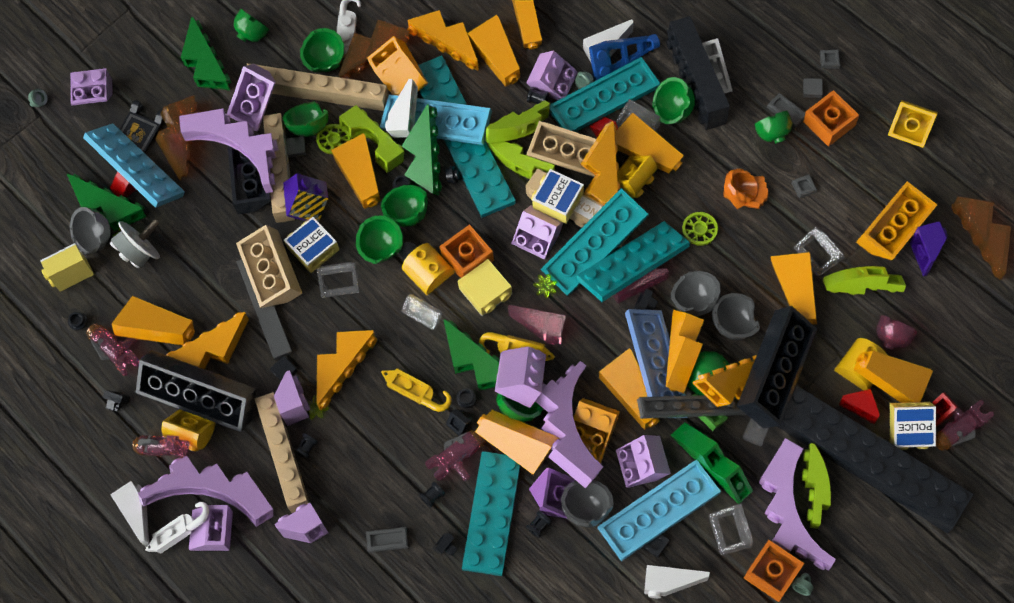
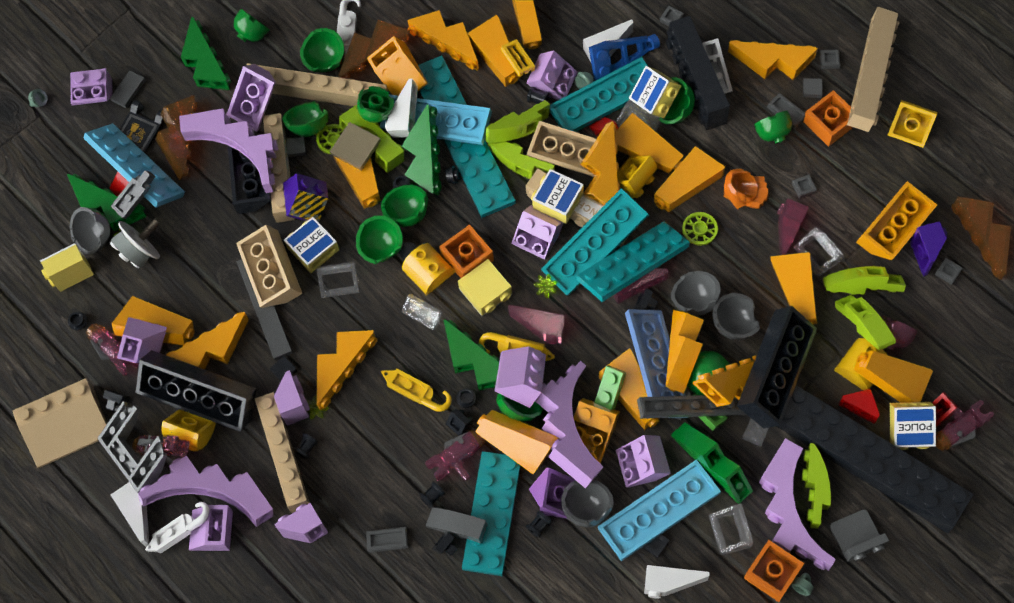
none -> tan slope [13,378,107,468]
none -> dark grey wedge [97,402,167,493]
none -> dark grey tile [110,71,146,108]
none -> hinge [111,170,156,219]
none -> lavender slope [117,317,167,363]
none -> dark tan tile [330,122,381,171]
none -> green cylinder [357,86,394,123]
none -> dark grey slope [426,507,488,543]
none -> yellow tile [501,39,535,77]
none -> plate [594,365,626,410]
none -> piece [629,66,681,118]
none -> light orange slope [654,146,725,212]
none -> dark grey tile [659,6,684,26]
none -> light orange slope [728,40,818,80]
none -> clear pink slope [777,198,809,255]
none -> dark grey bracket [830,510,889,562]
none -> lime slope [835,295,896,350]
none -> tan brick [847,7,899,132]
none -> dark grey tile [935,258,962,285]

